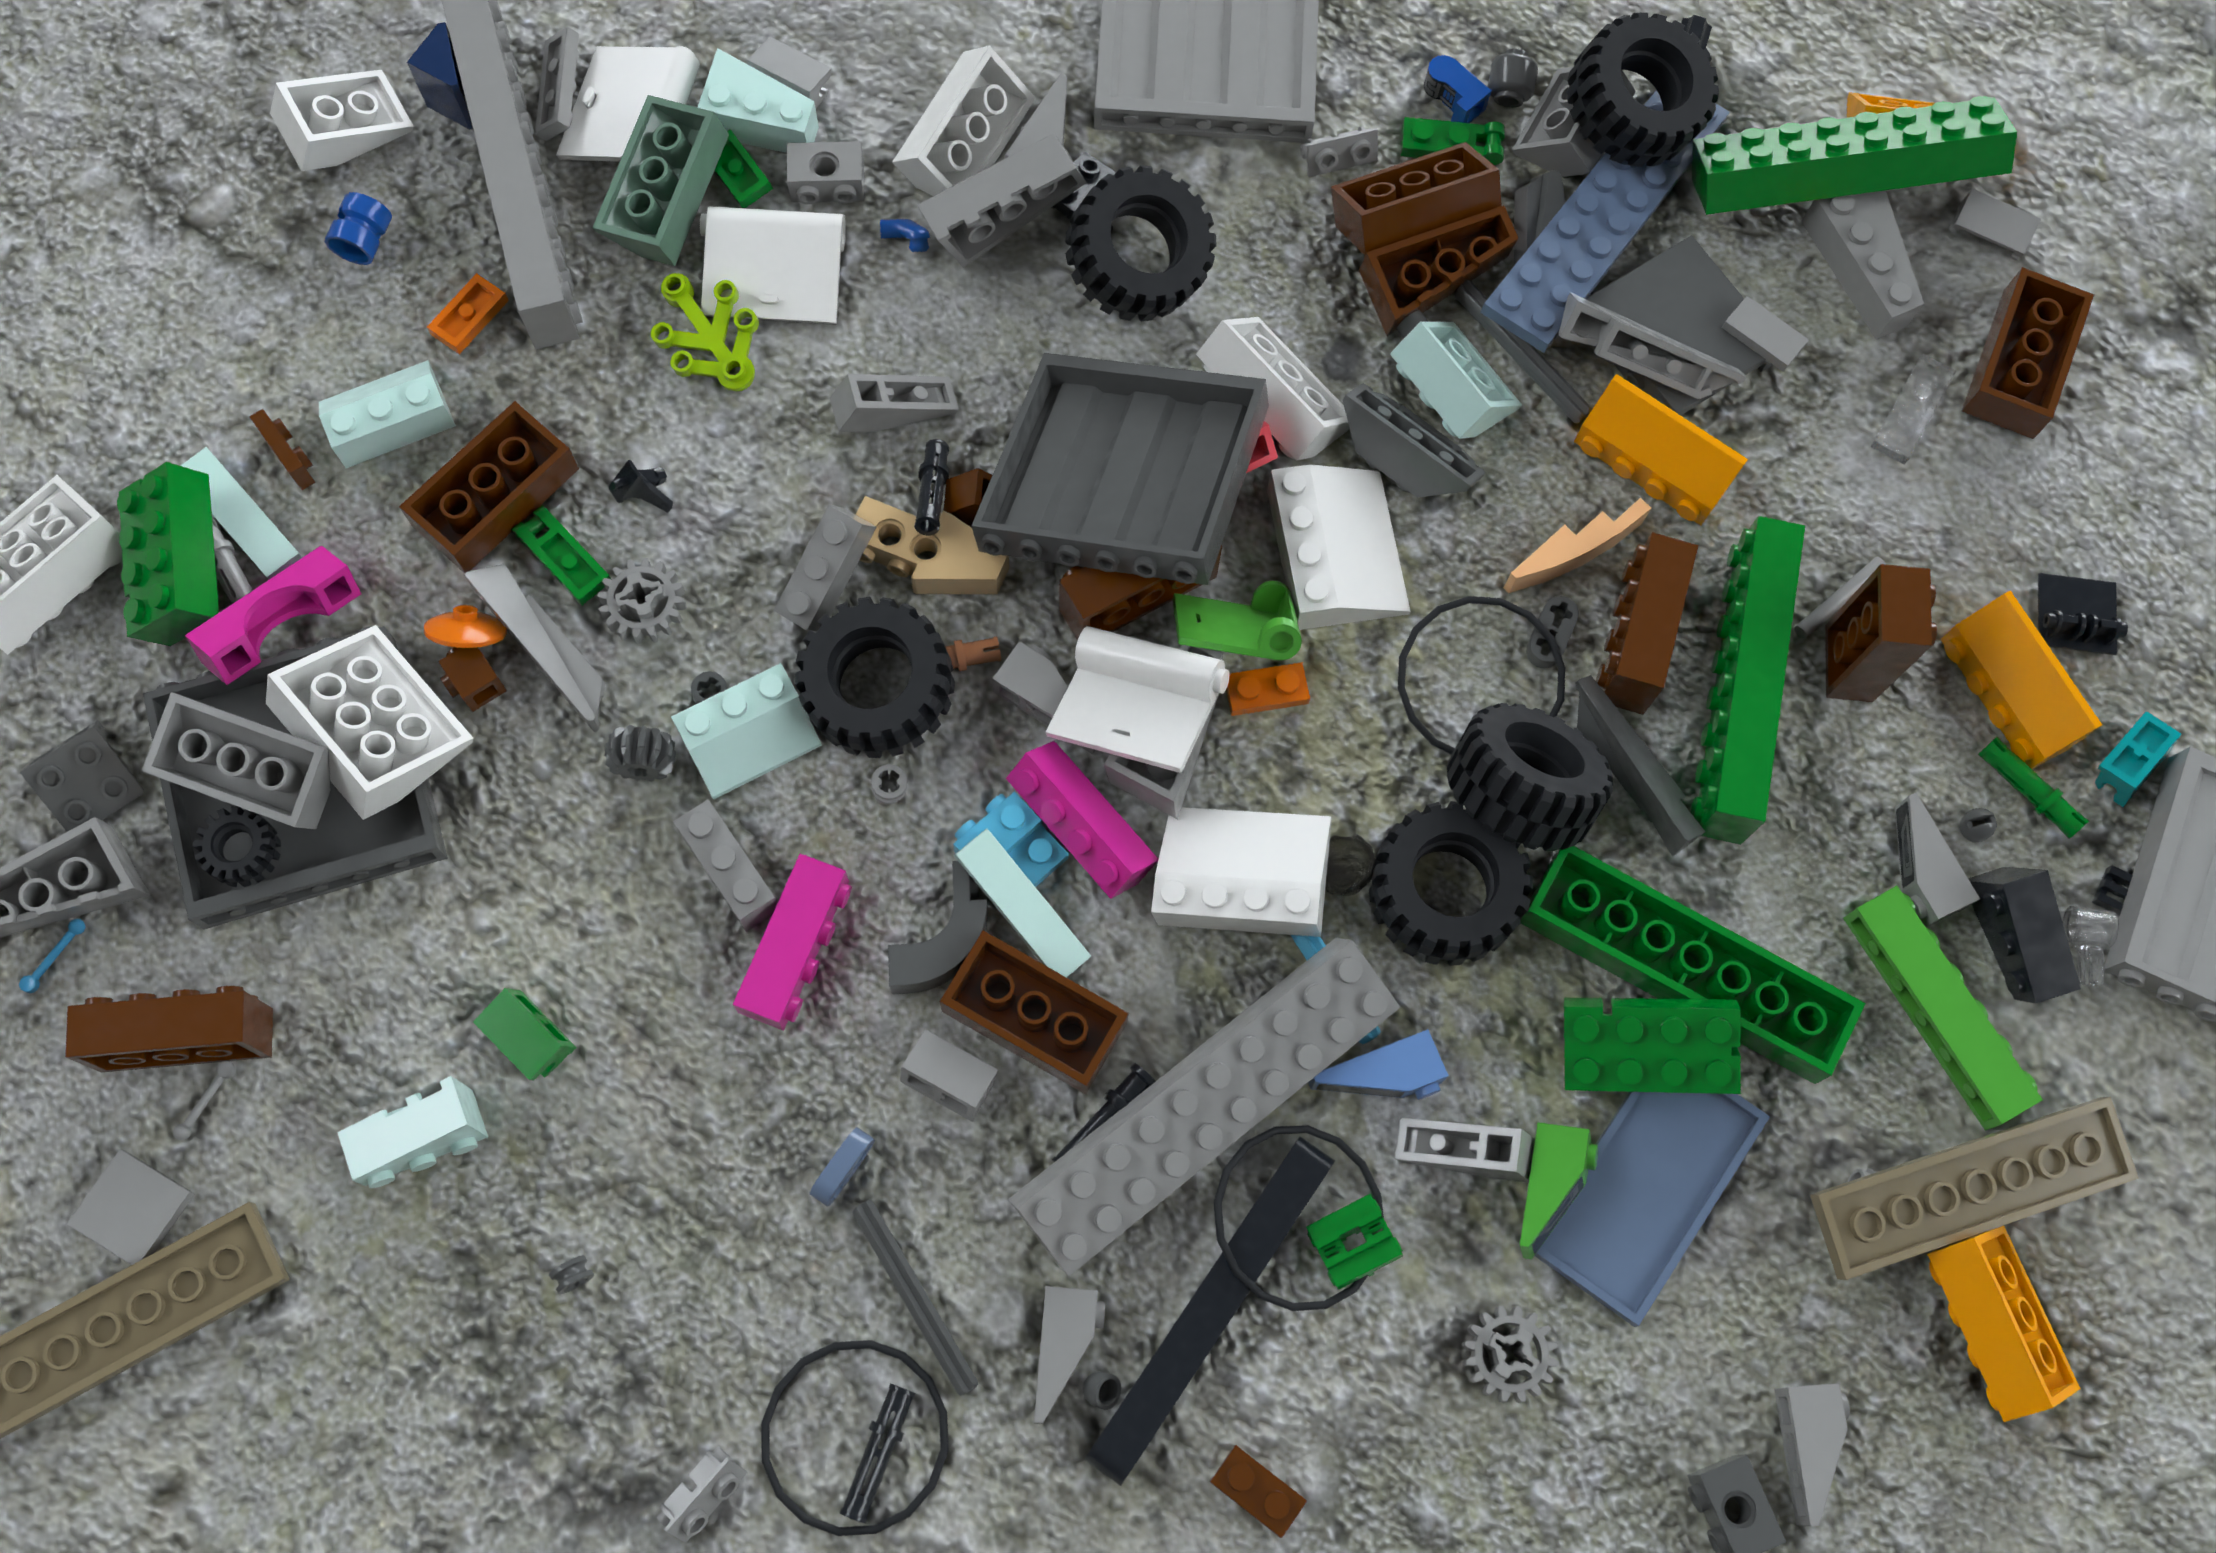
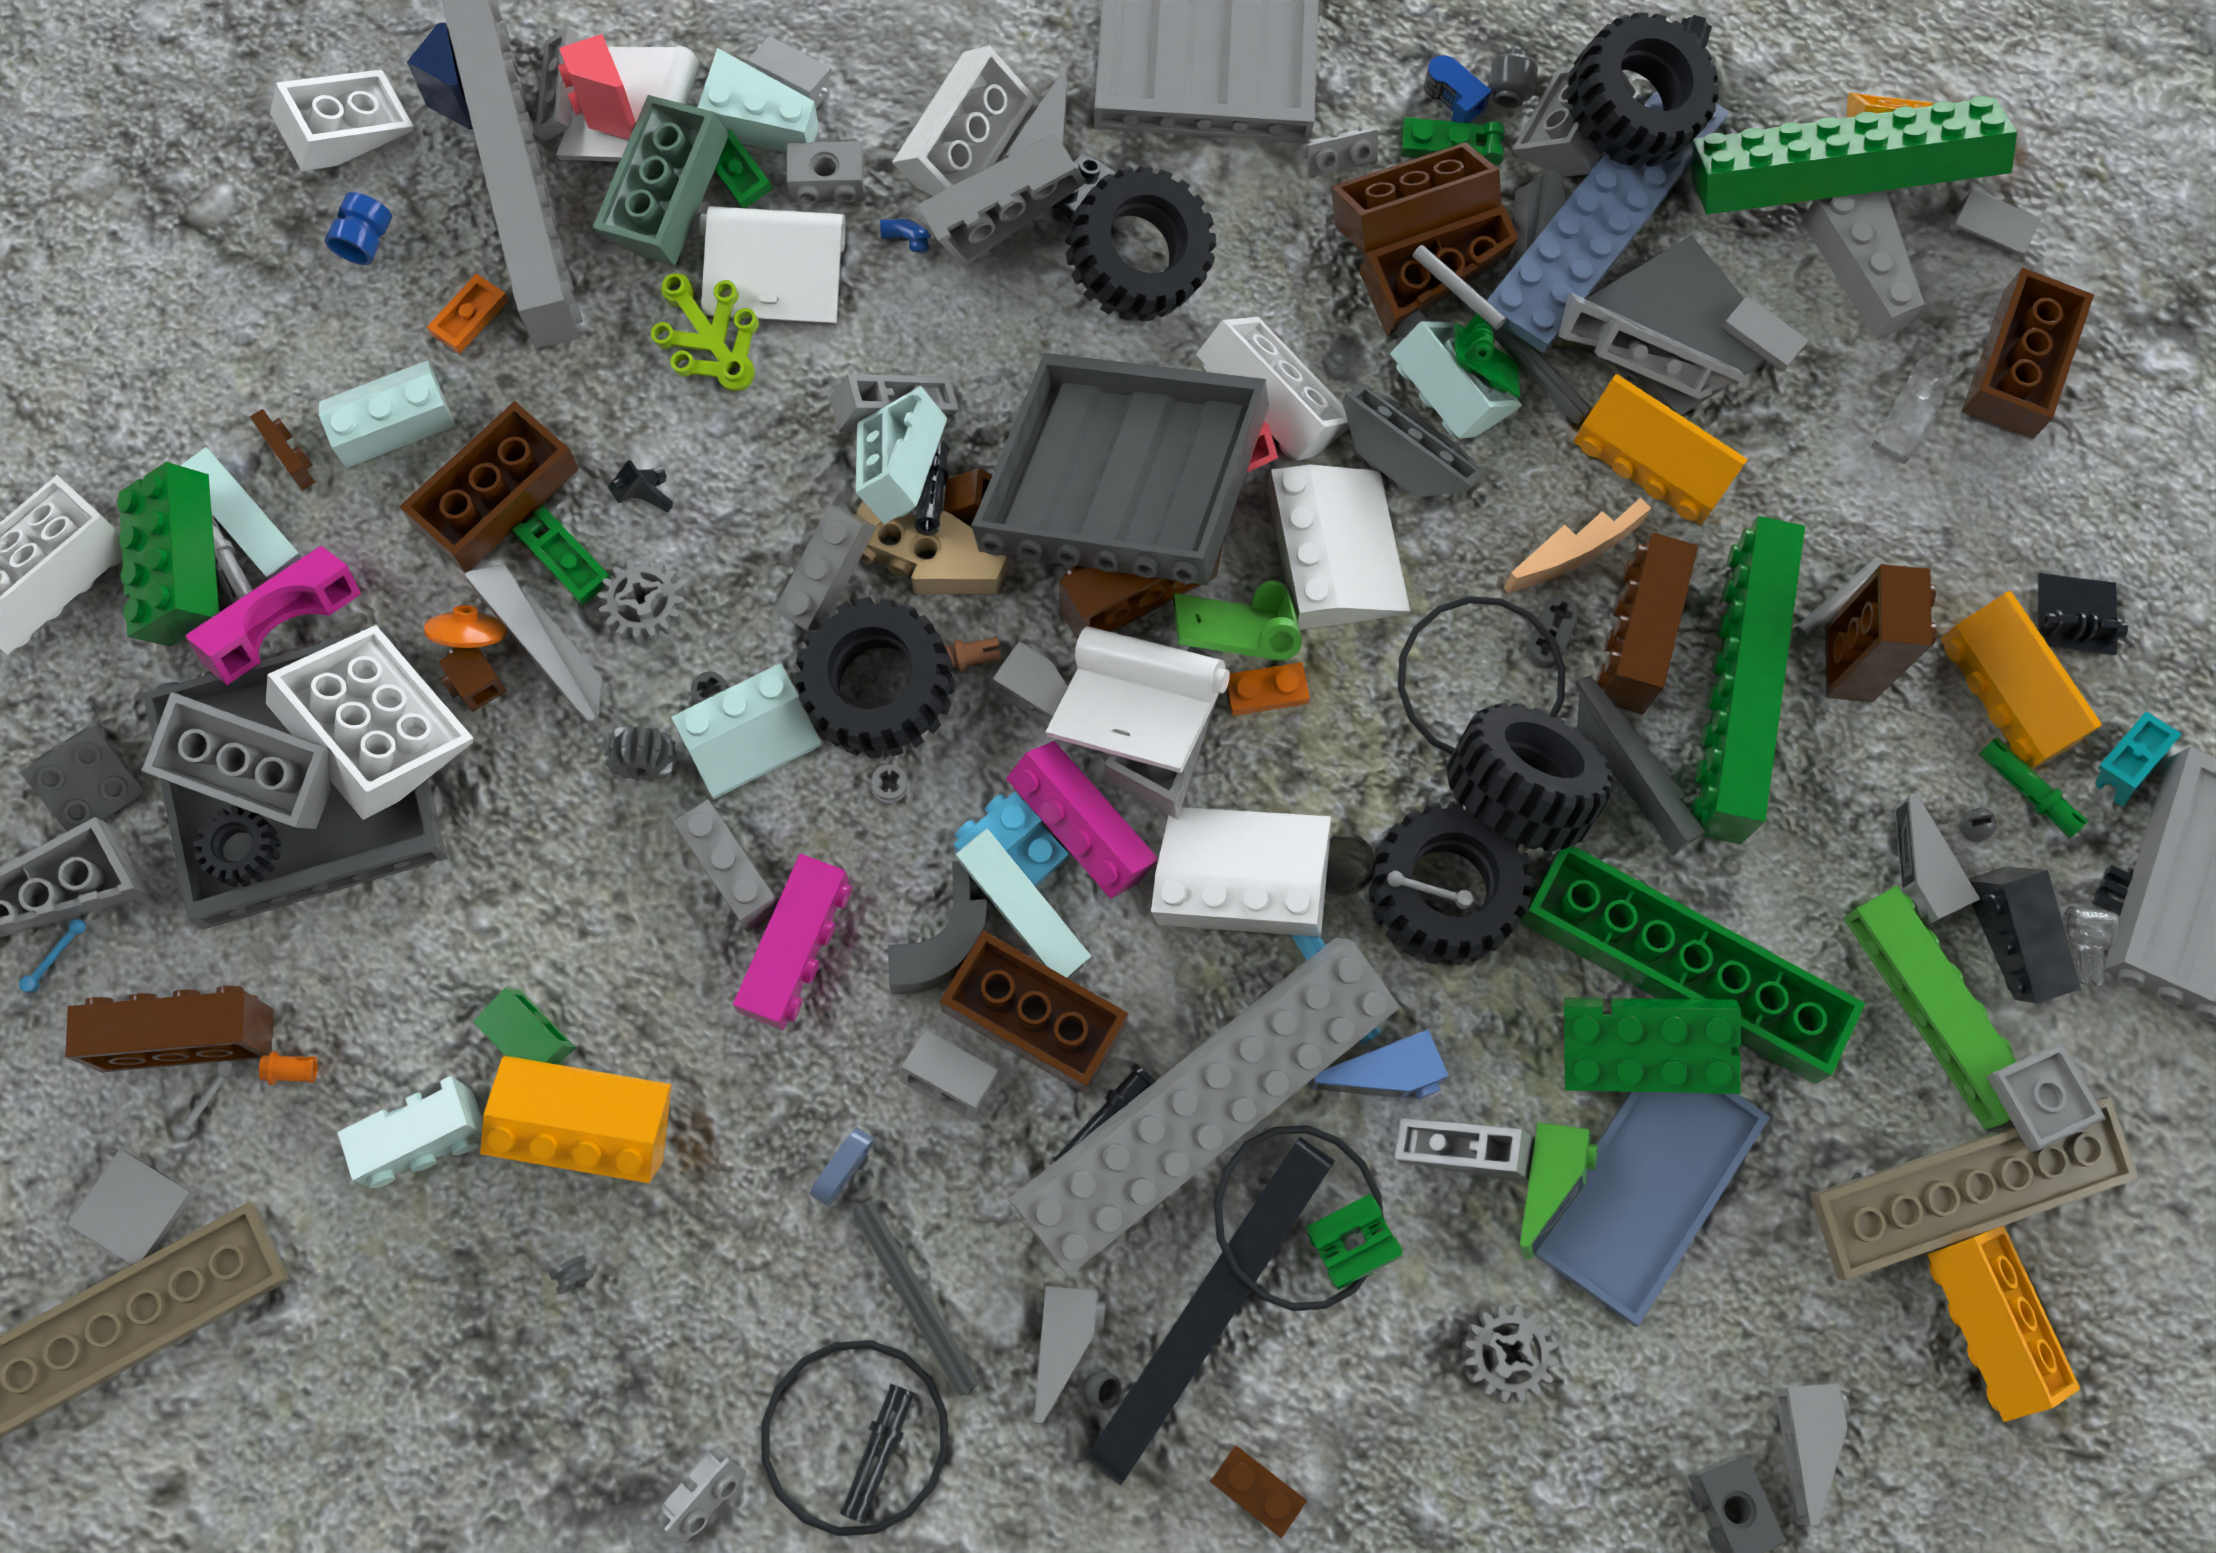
none -> orange pin [259,1051,318,1085]
none -> light orange slope [480,1056,672,1183]
none -> coral slope [558,34,636,140]
none -> light aqua wedge [856,386,947,524]
none -> light grey hinge [1387,871,1473,909]
none -> light grey bar [1412,245,1506,330]
none -> green hinge [1454,314,1520,398]
none -> light grey tile [1986,1042,2106,1154]

